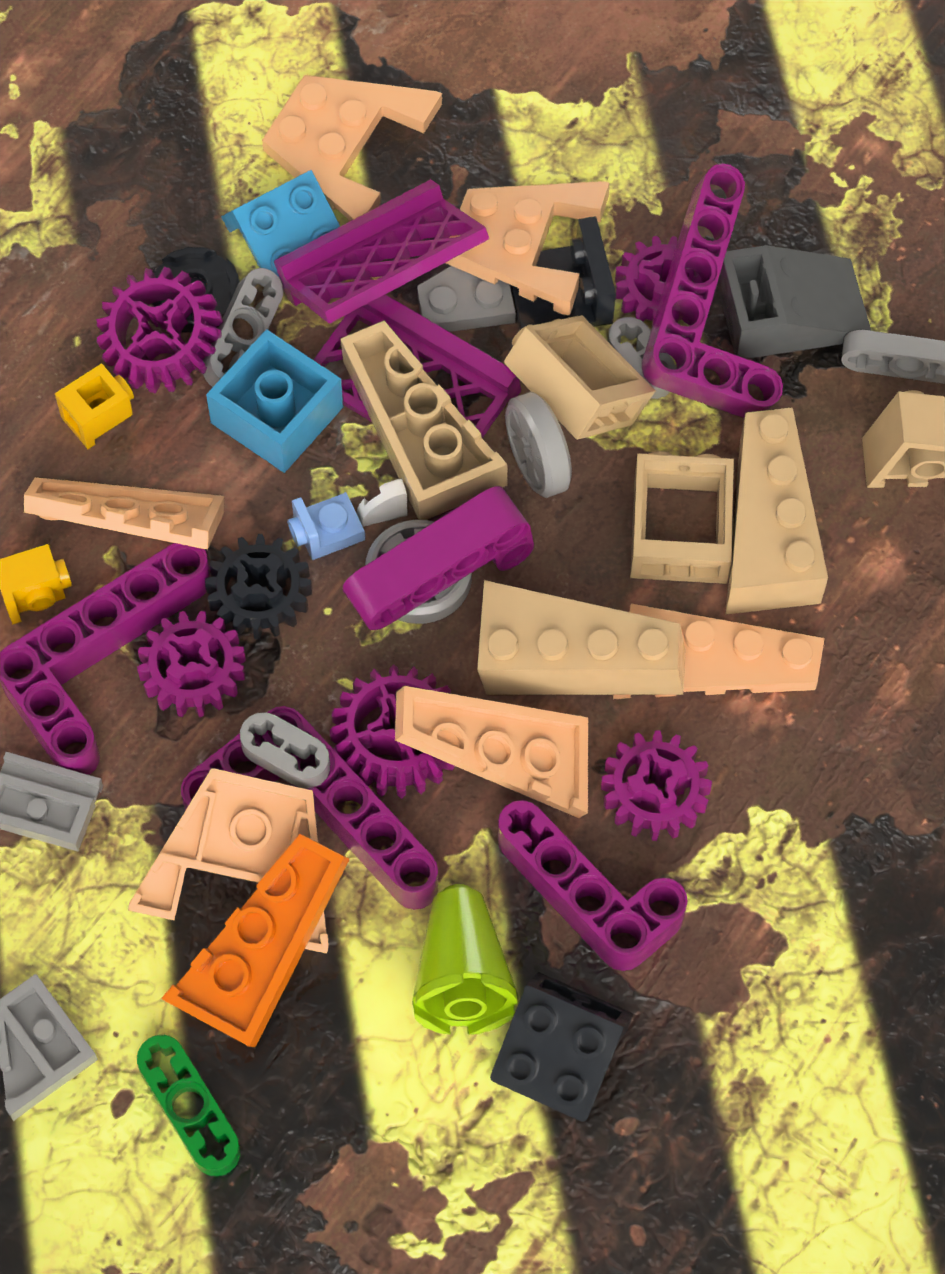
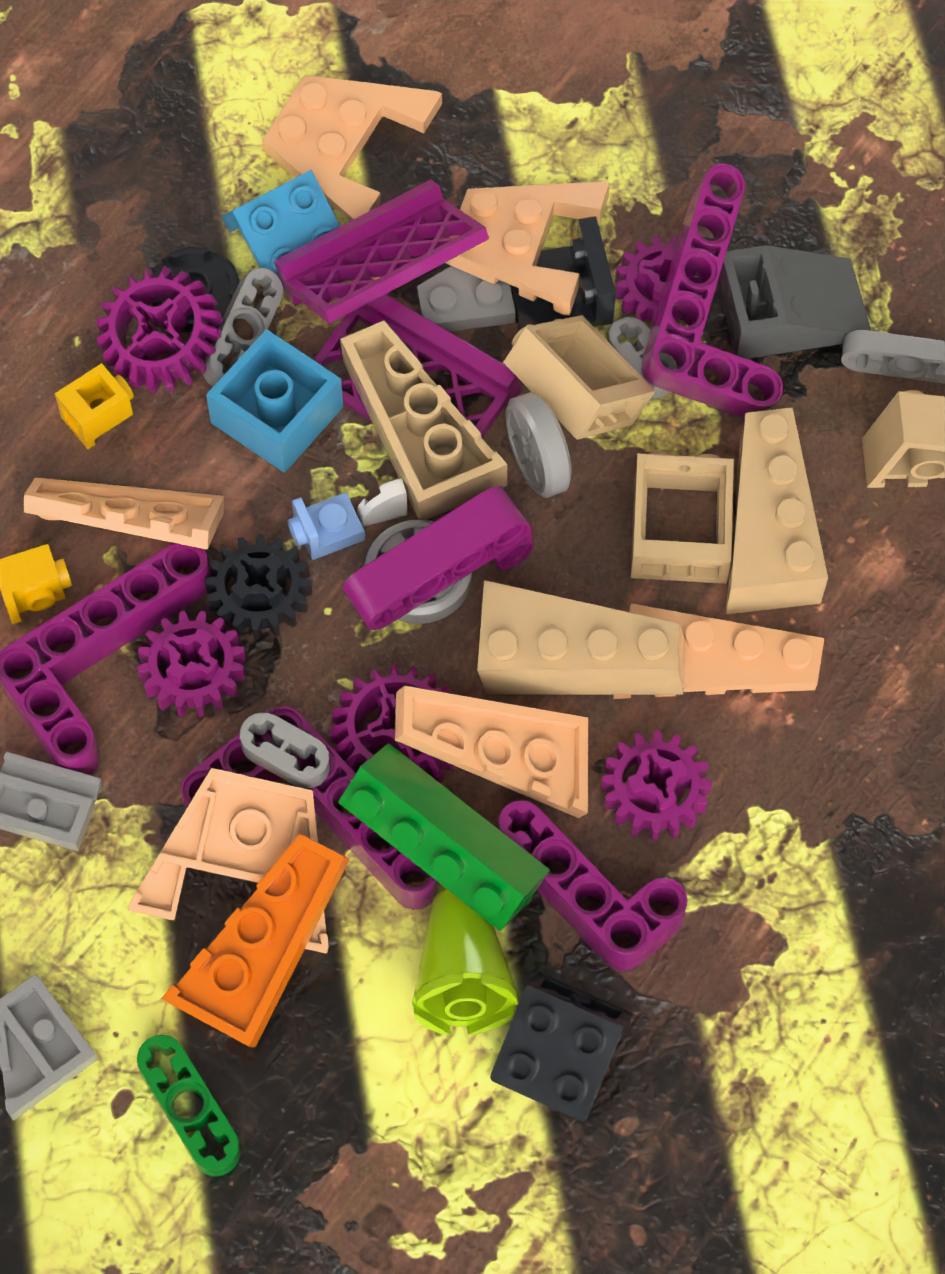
none -> green brick [338,743,550,931]

